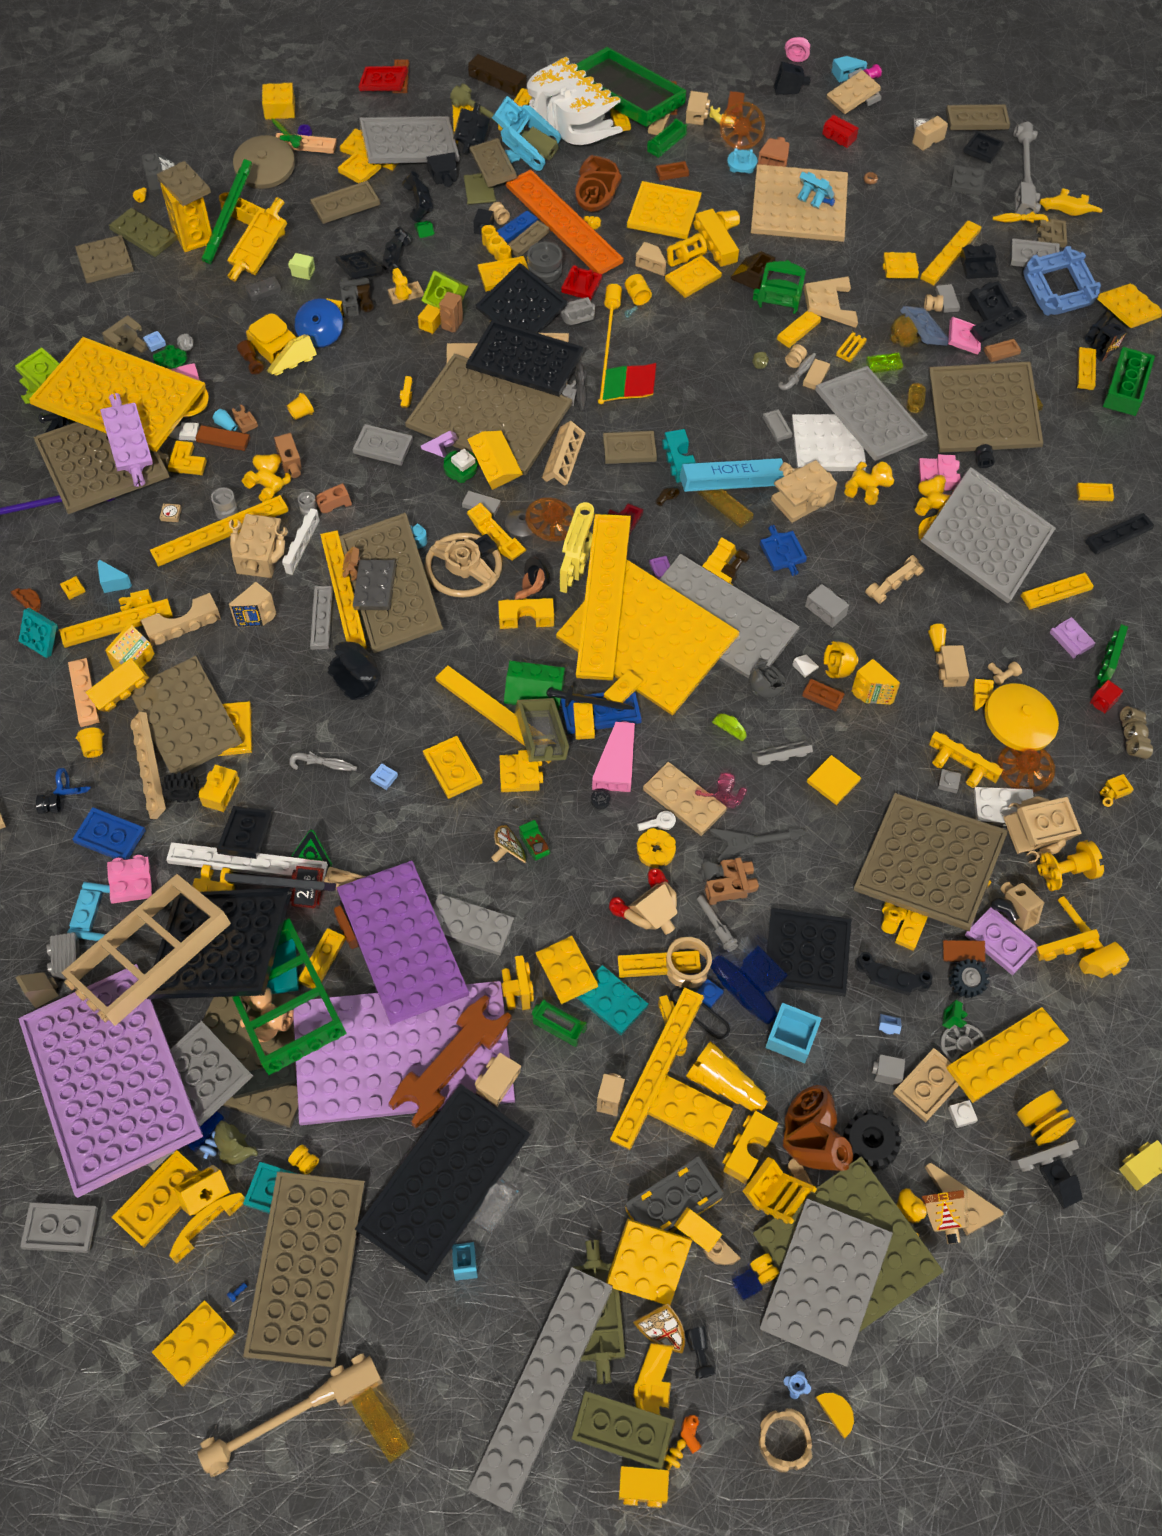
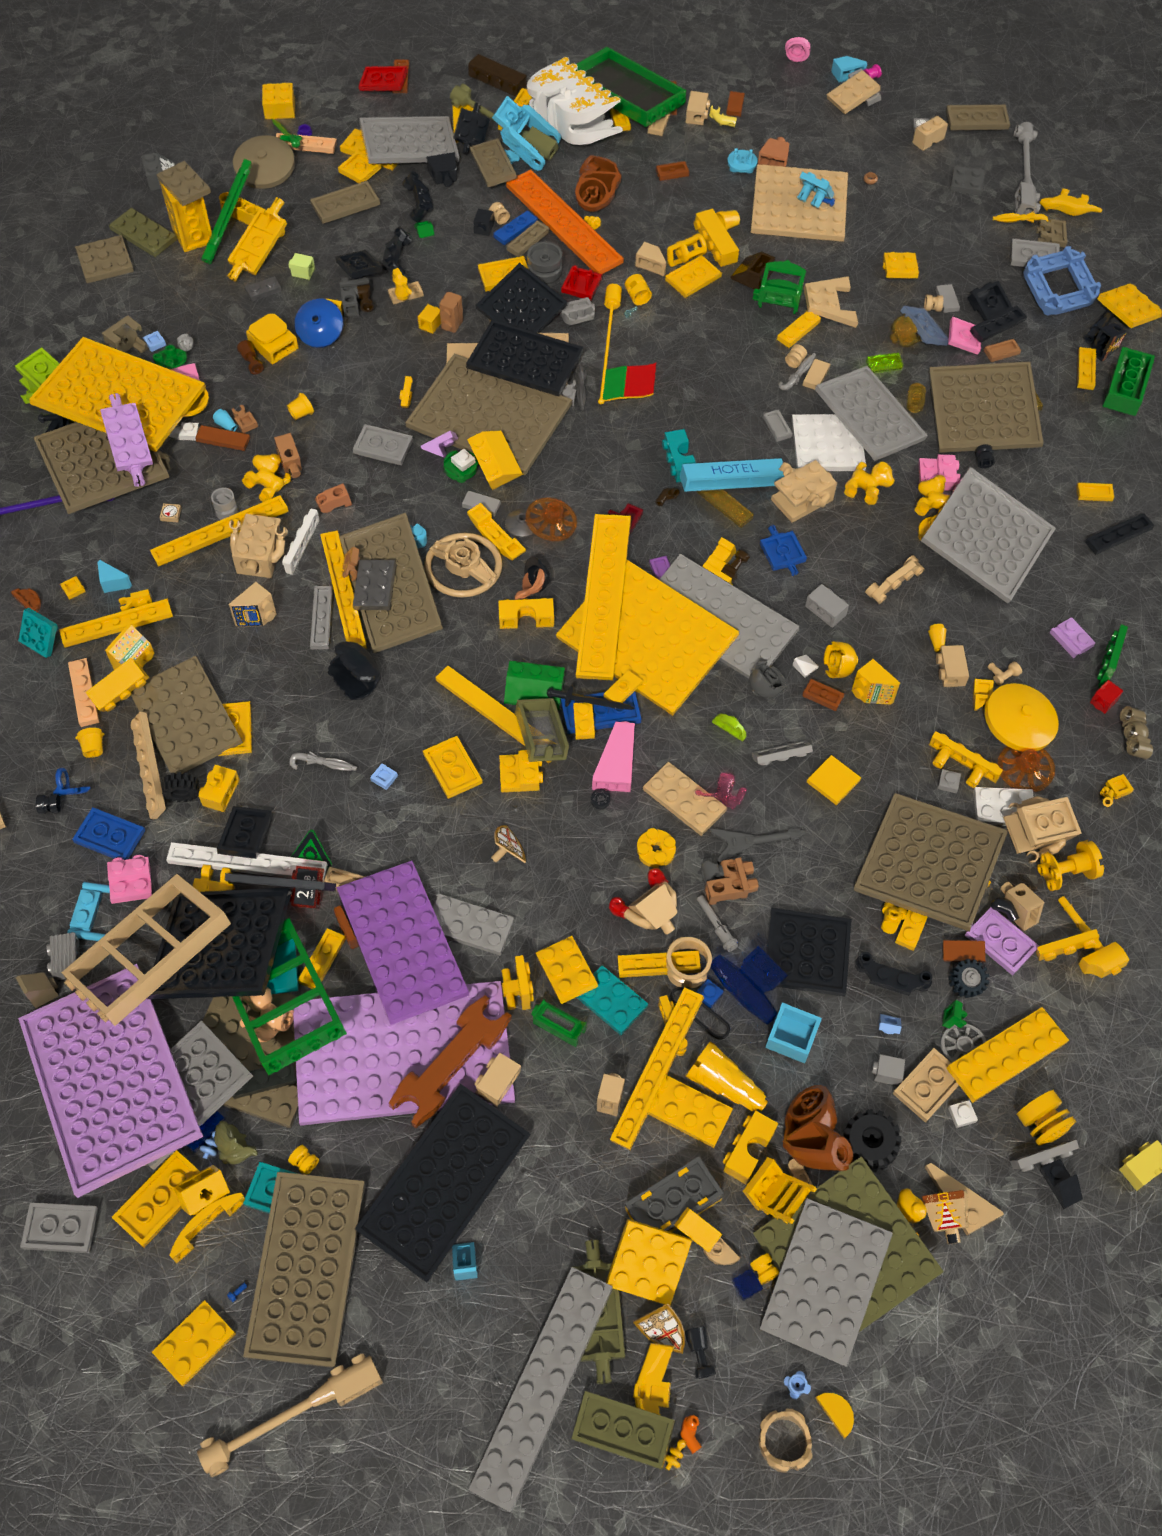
yellow hair [133,187,147,203] -> none
tan arch [141,593,221,647] -> none
yellow plate [168,441,207,475] -> none
light yellow slope [267,334,317,375] -> none
light grey wheel [297,492,317,516] -> none
clear yellow plate [351,1387,410,1464] -> none
lime slope [421,271,468,309] -> none
olive container [464,173,496,205] -> none
black plate [473,534,497,558] -> none
clear slope [473,1178,520,1235] -> none
yellow piece [481,225,511,261] -> none
green leg [519,820,550,861] -> none
tan fence [542,421,585,486] -> none
light yellow plate [560,502,594,593] -> none
dark tan plate [603,431,657,464] -> none
yellow brick [619,1466,669,1508] -> none
yellow plate [627,181,702,239] -> none
white plate [637,811,676,831] -> none
green container [647,118,687,158] -> none
clear orange wheel [720,101,765,150] -> none
olive plate [752,352,769,369] -> none
black torso [773,61,811,95] -> none
red brick [822,115,859,148] -> none
yellow tile [836,332,867,363] -> none
yellow plate [920,220,981,285] -> none
black plate [960,243,999,279] -> none
black plate [963,131,1004,163] -> none
yellow tile [1021,573,1094,610] -> none

